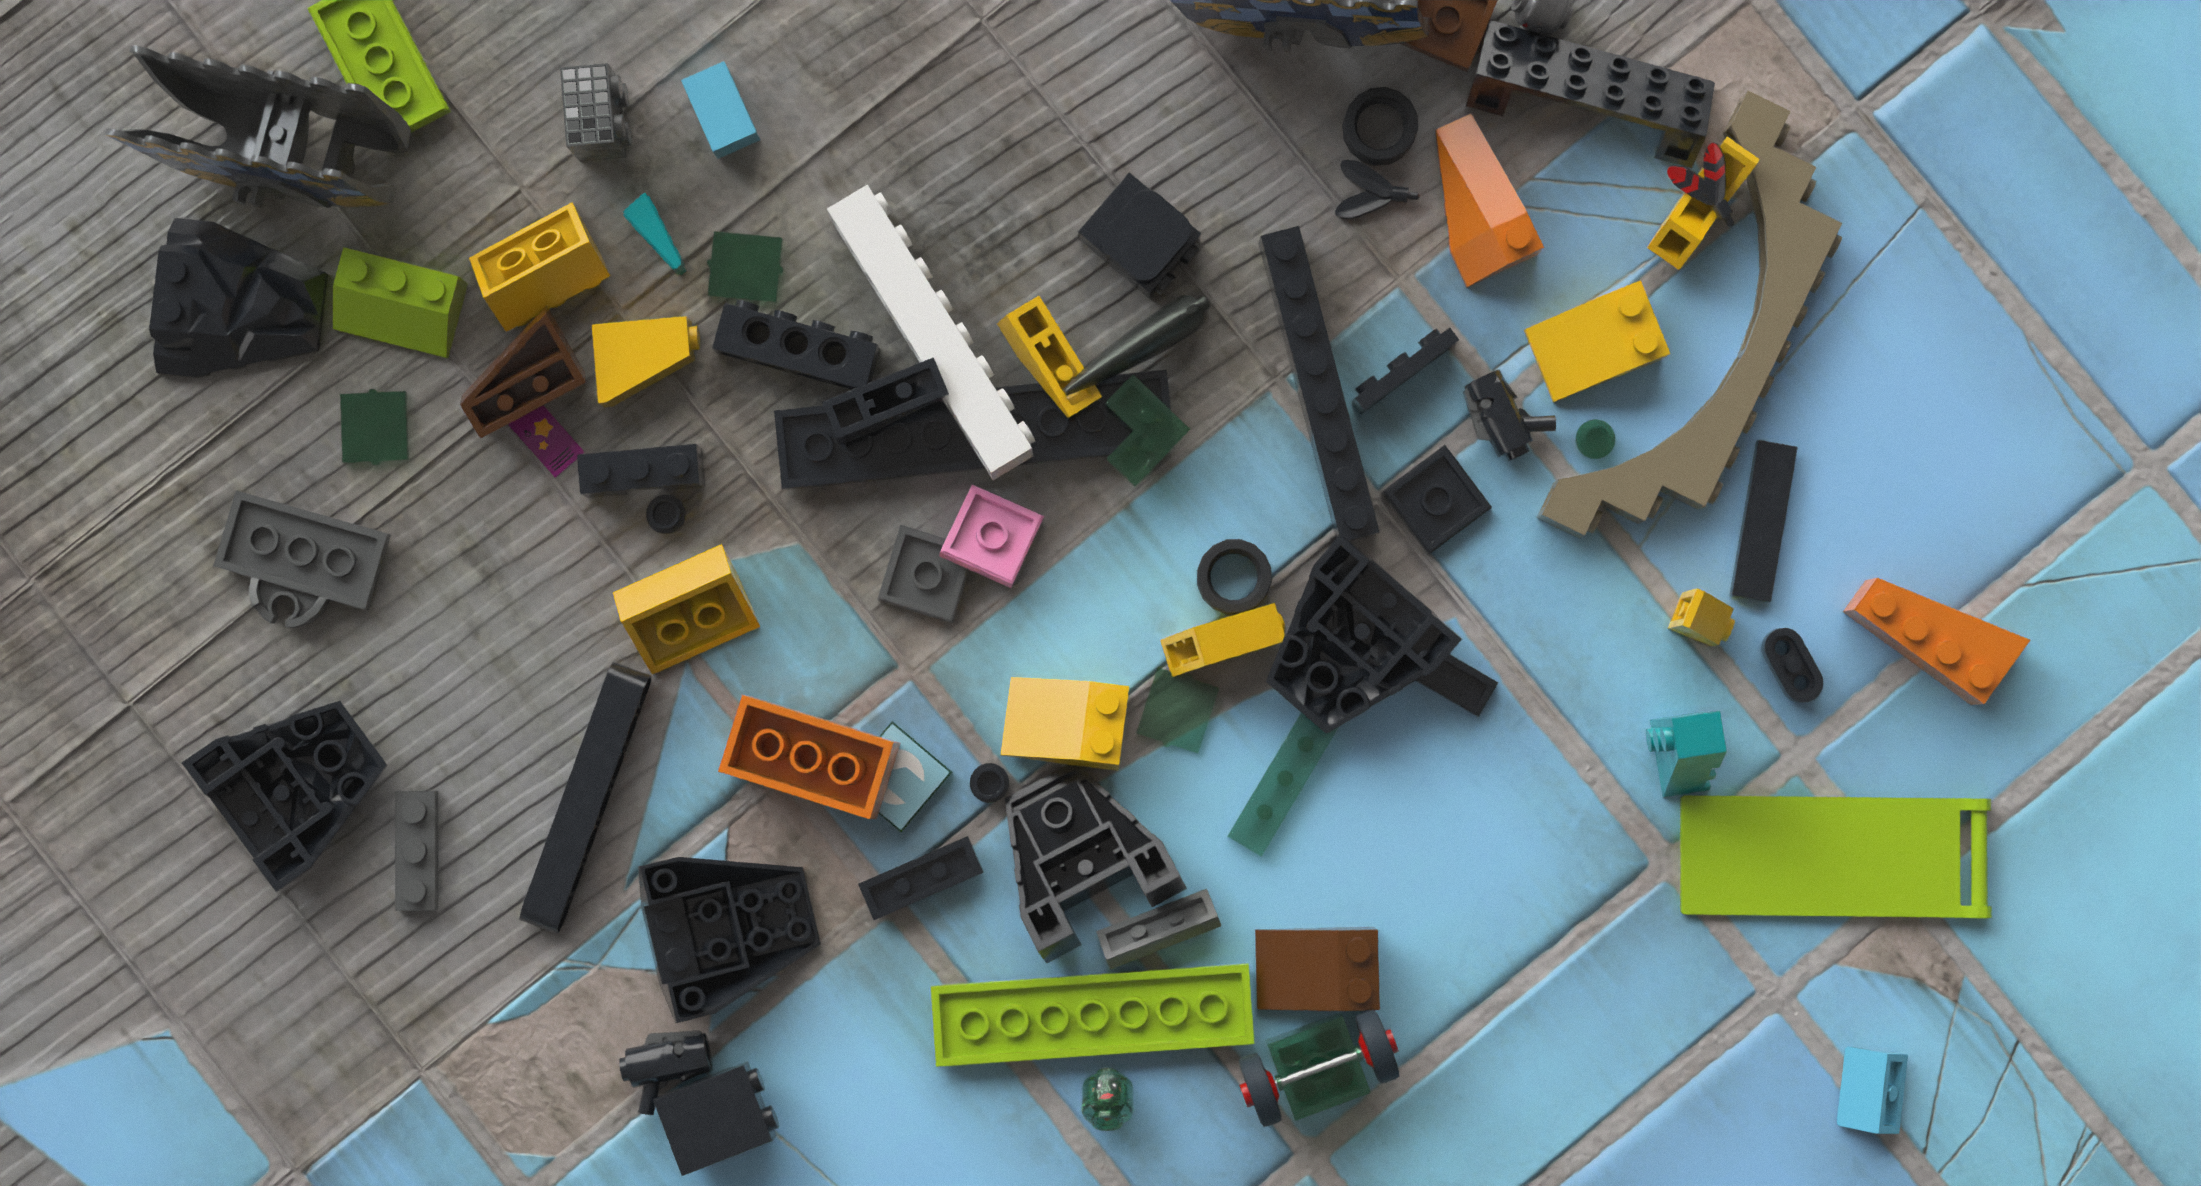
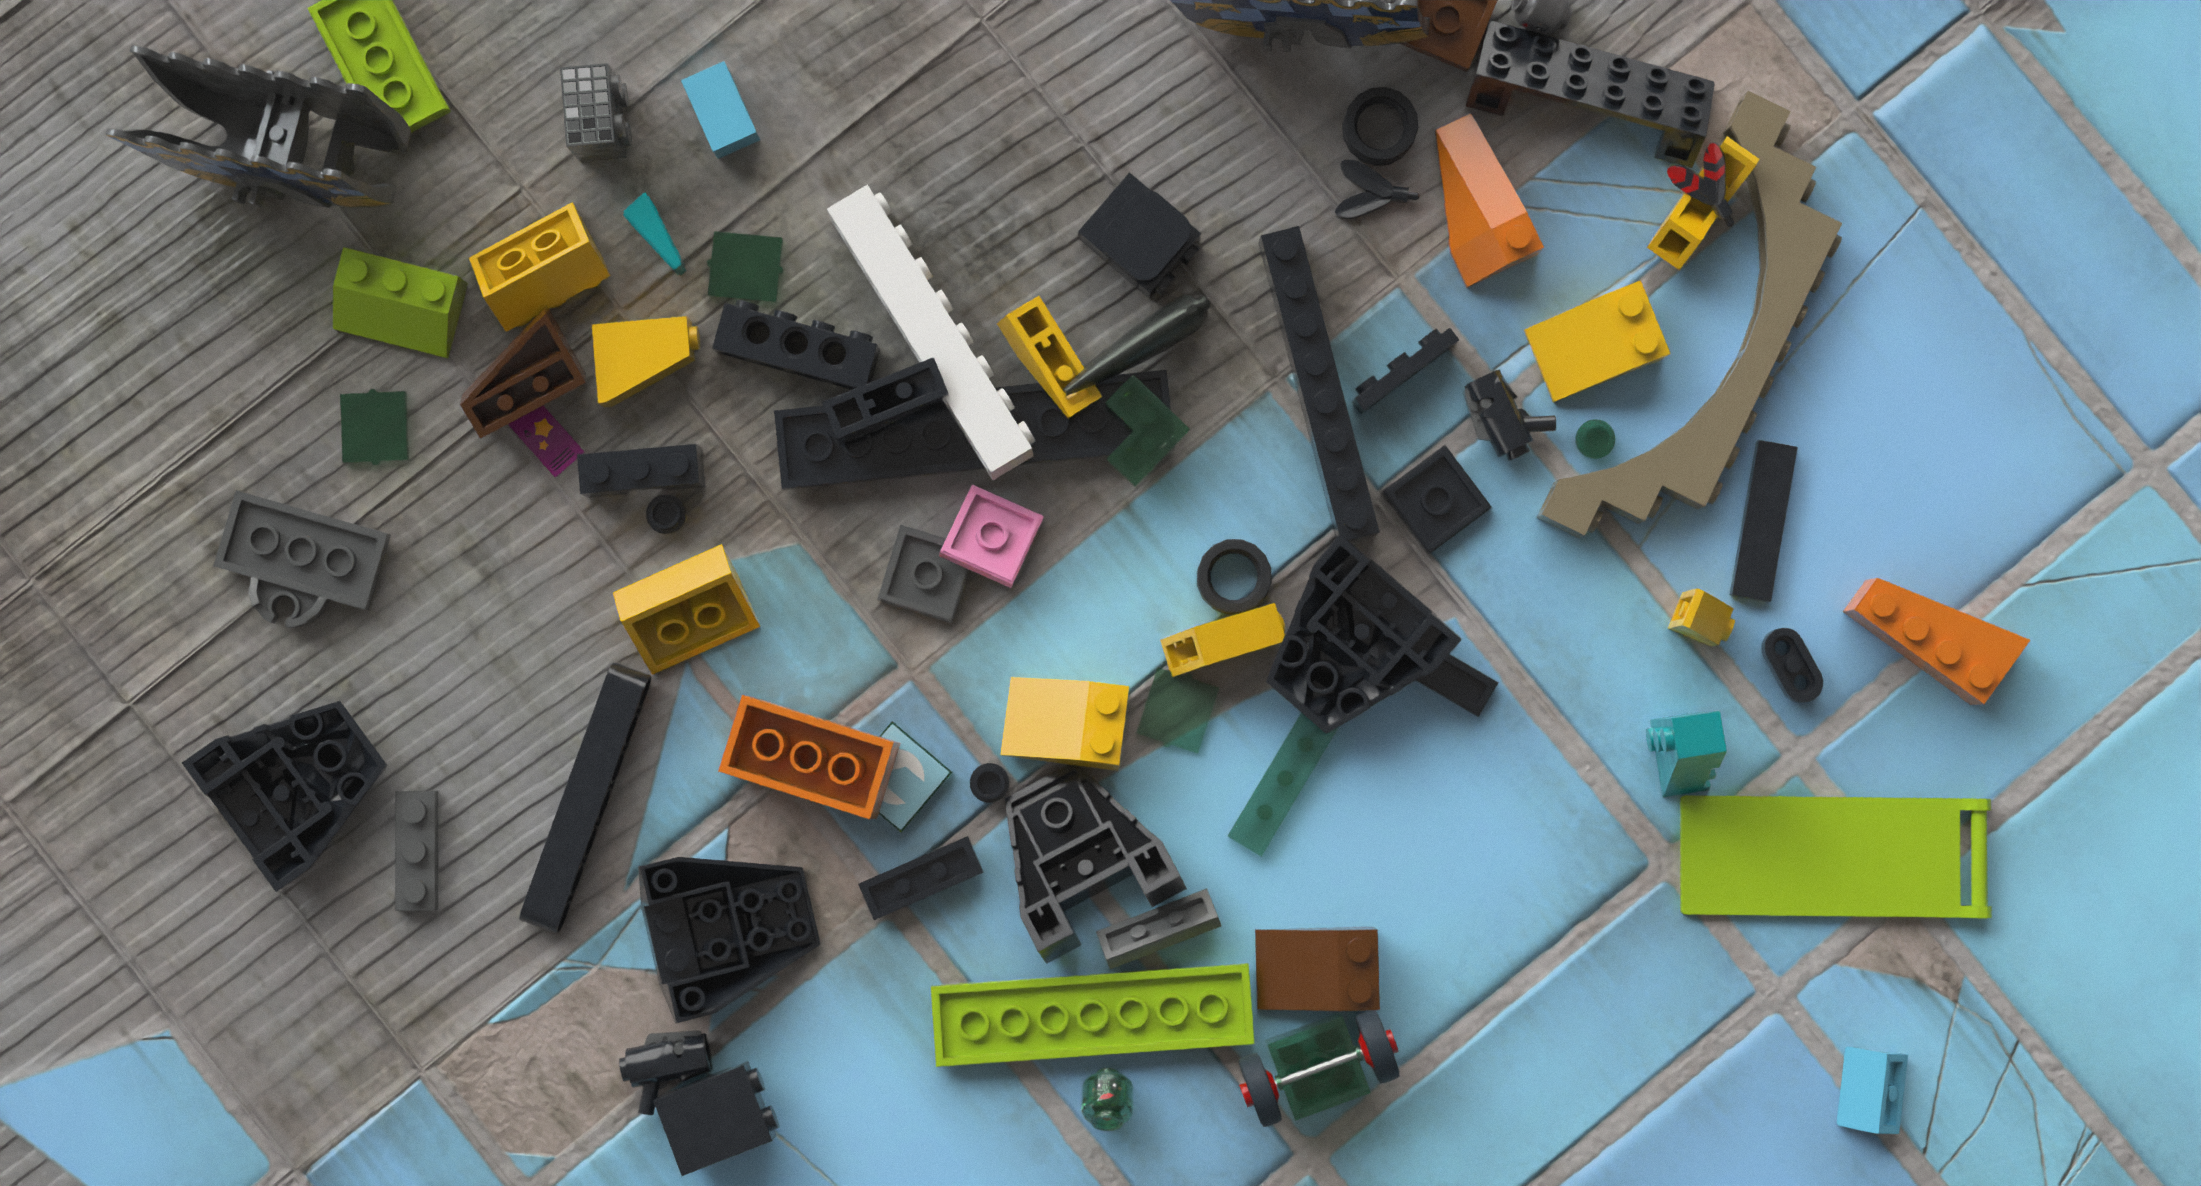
black wedge [149,218,328,378] -> none

